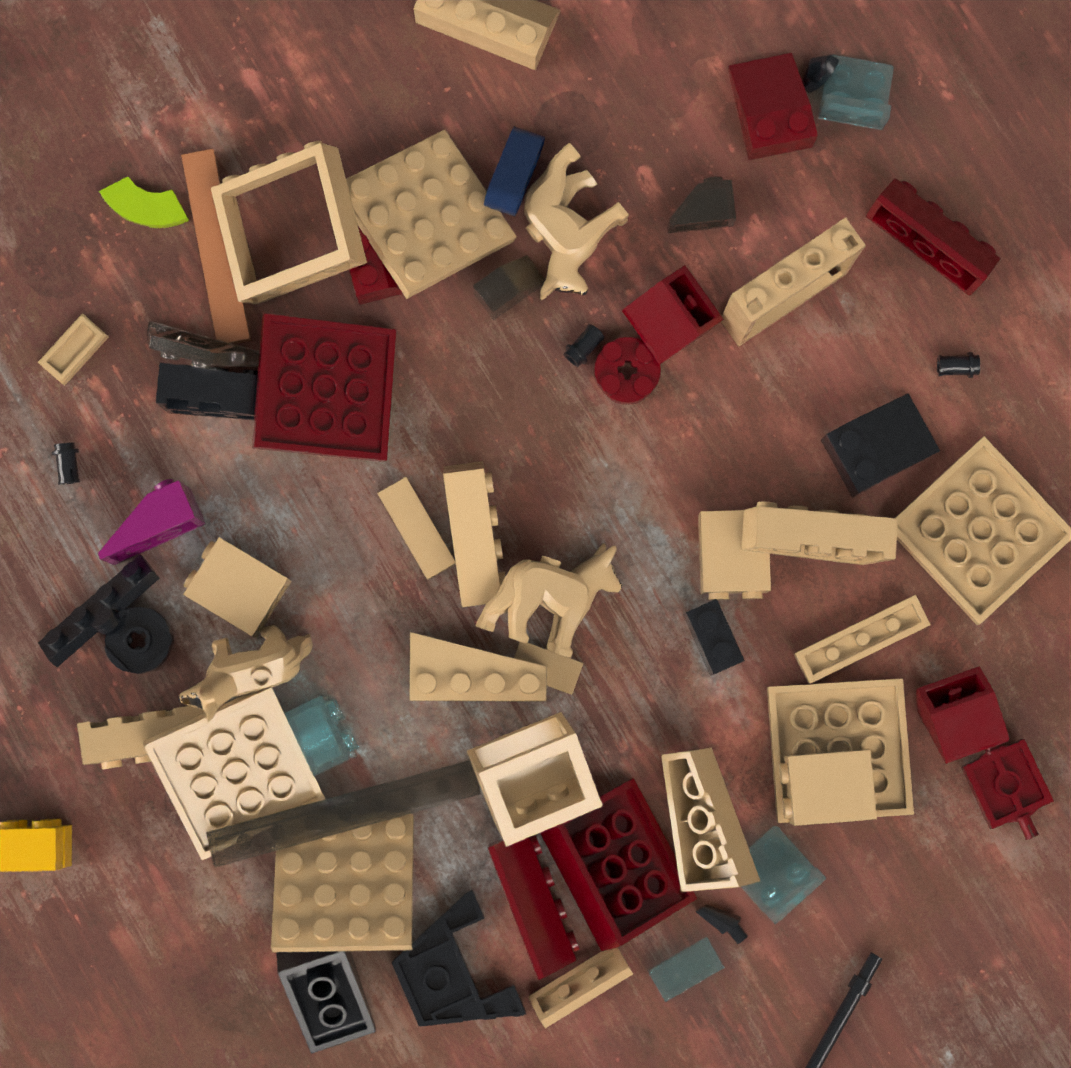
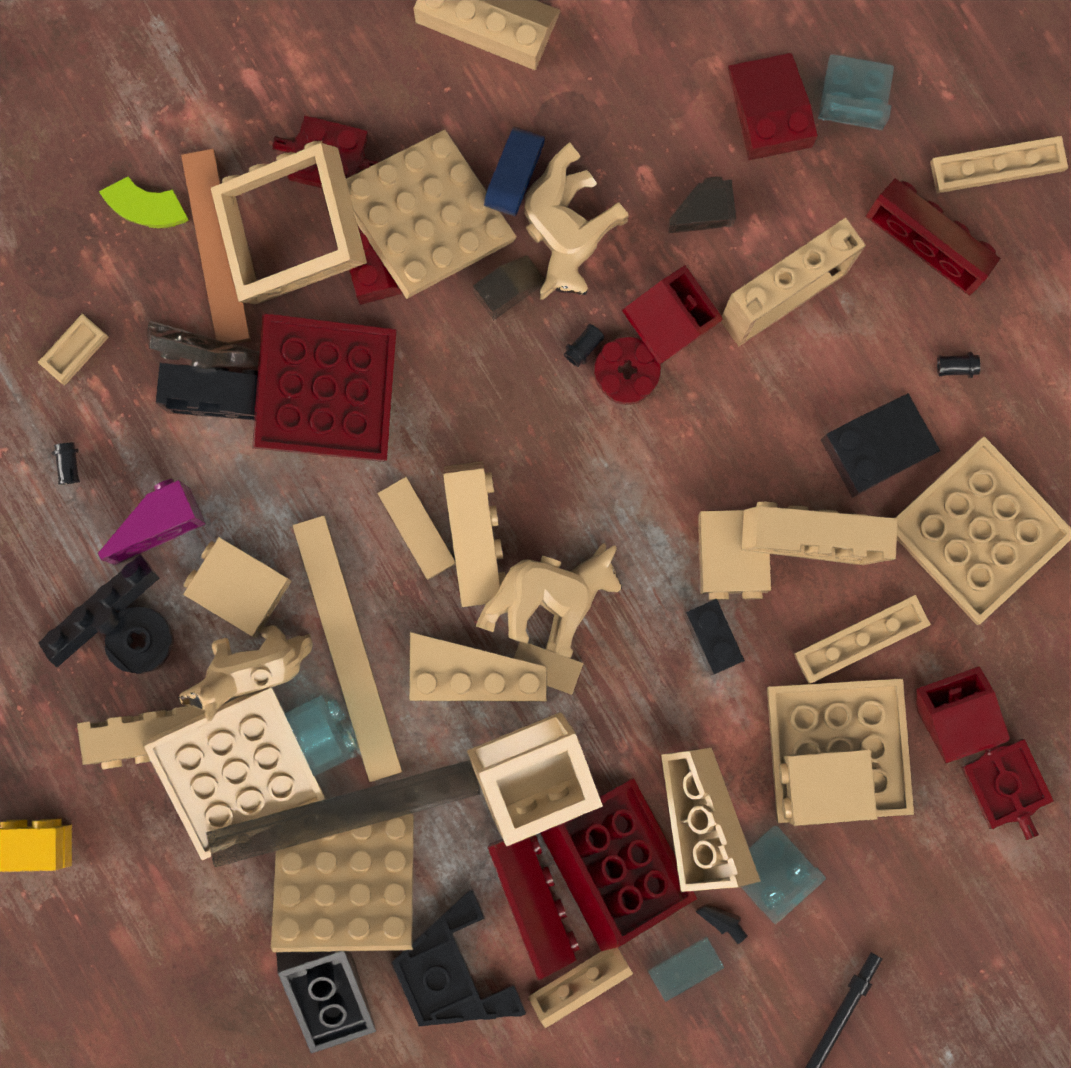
black tile [802,55,839,93] -> none
none -> dark red plate [272,115,379,189]
none -> tan tile [292,516,403,782]
none -> tan plate [930,136,1068,193]

